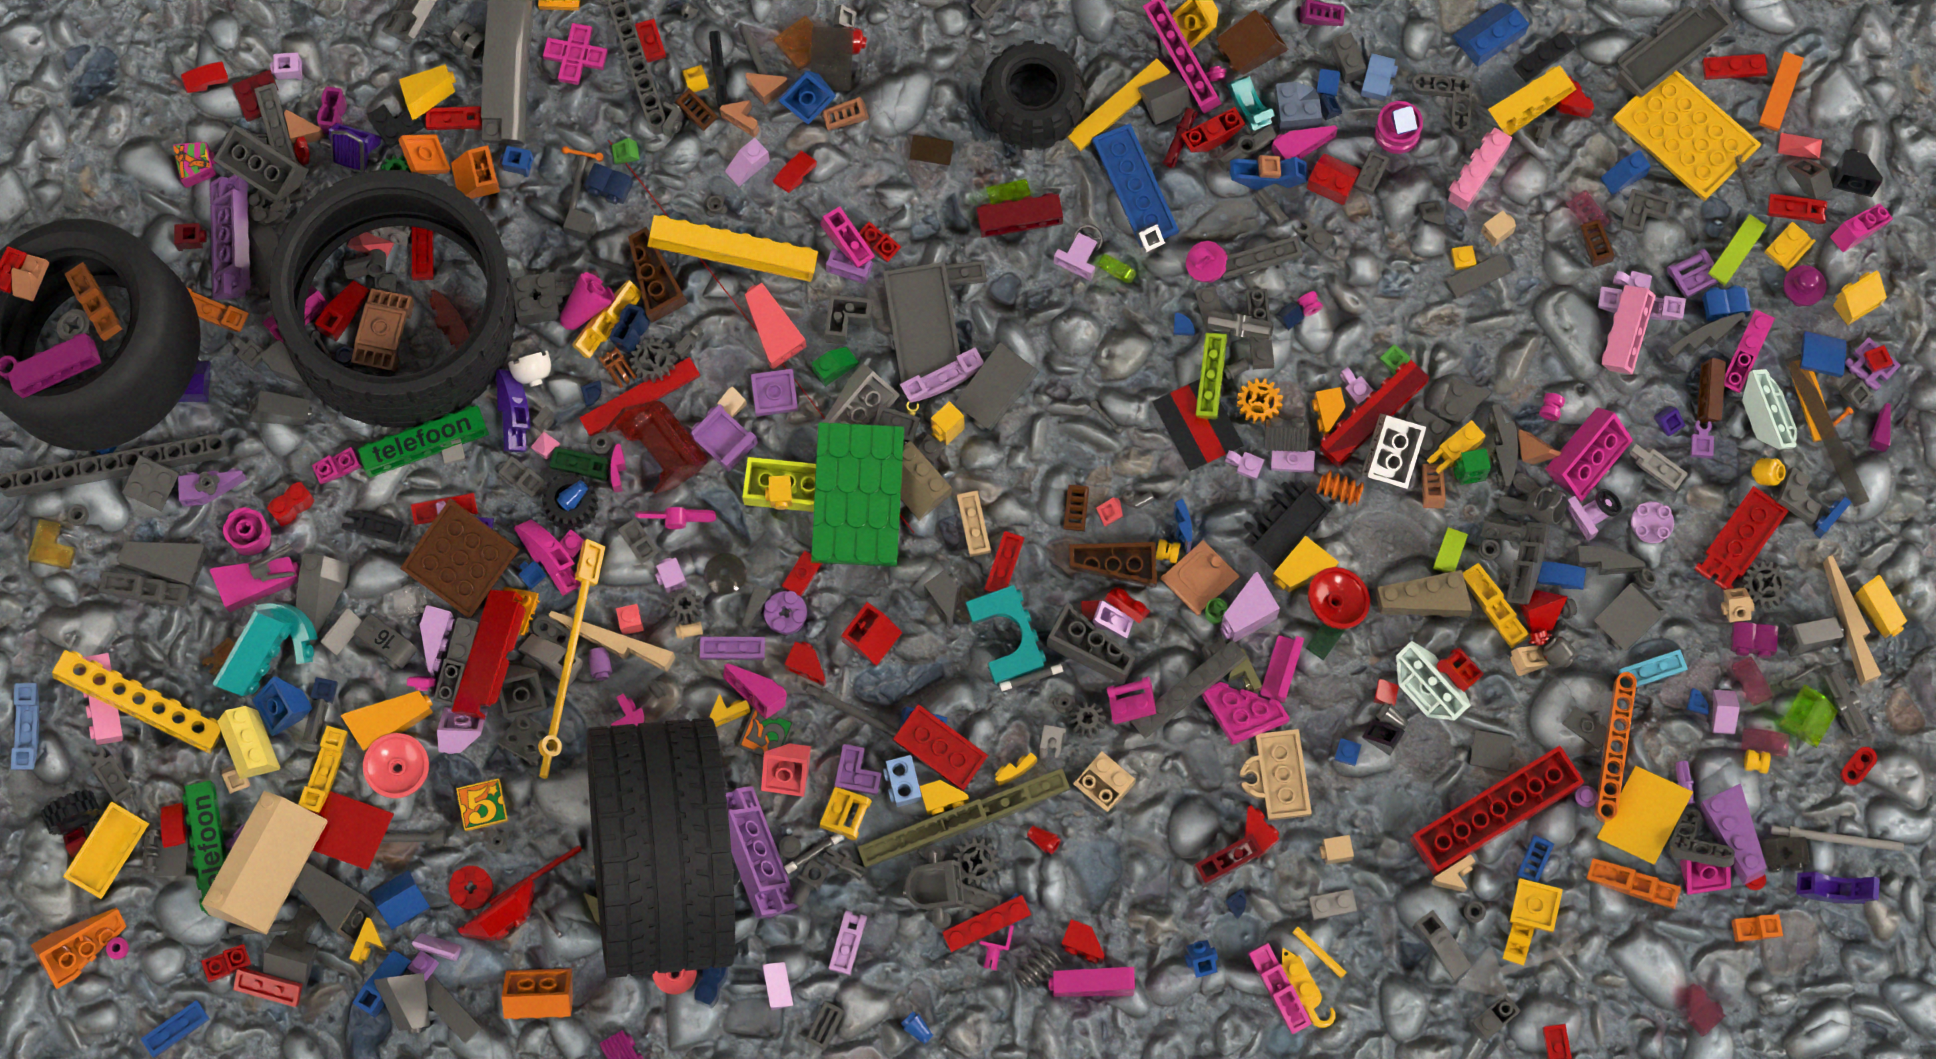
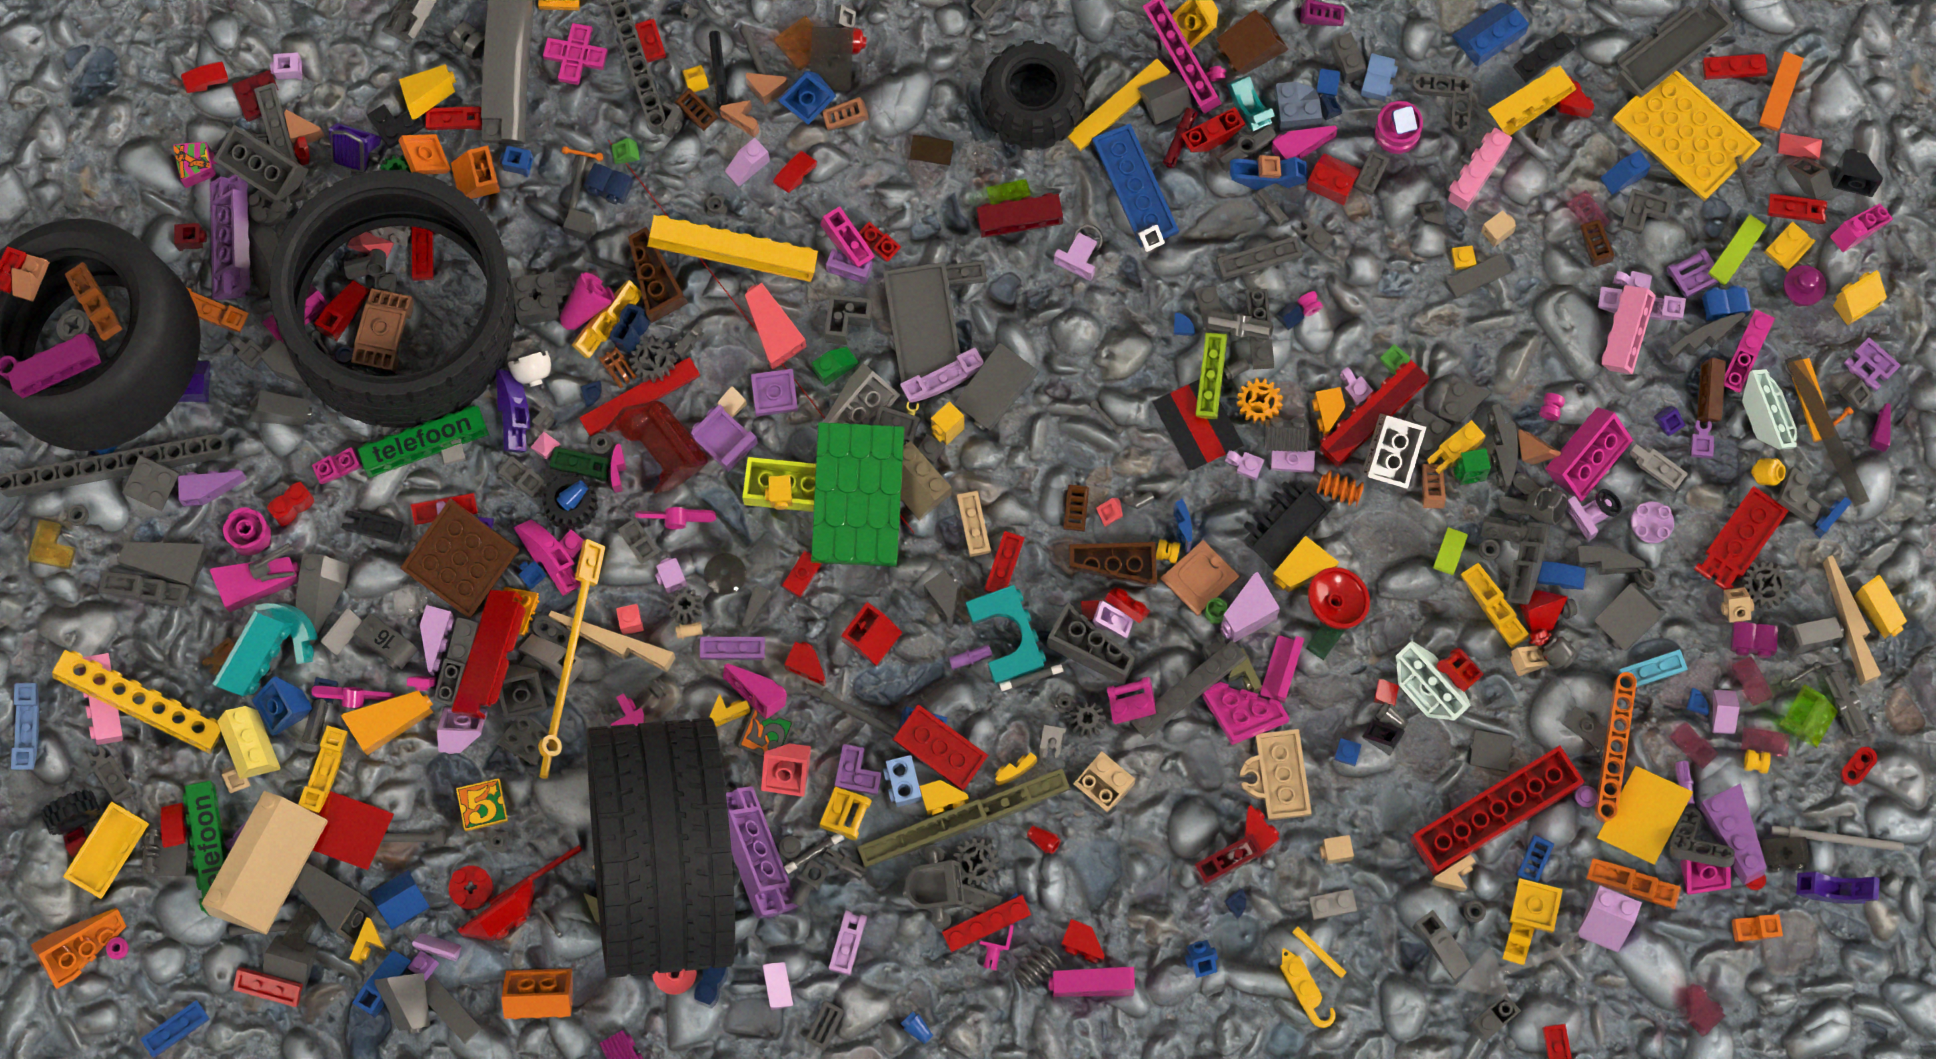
dark grey plate [195,472,220,495] -> none
red slope [201,944,251,983] -> none
magenta brick [317,86,347,135] -> none
coral dish [363,733,429,799] -> none
clear red slope [429,289,470,353] -> none
medium lavender brick [588,647,612,681] -> none
medium lavender plate [764,591,807,635] -> none
clear neon green beam [1097,254,1137,283] -> none
dark pink tile [1186,241,1228,283] -> none
dark pink slope [1247,942,1312,1034] -> none
dark tan wedge [1375,570,1472,618] -> none
blue slope [1800,331,1846,378] -> none
red plate [1863,345,1893,373] -> none
none -> dark pink piece [311,686,395,708]
none -> medium lavender axle [948,645,992,670]
none -> lavender slope [1576,886,1642,953]
none -> clear pink slope [1669,722,1718,769]

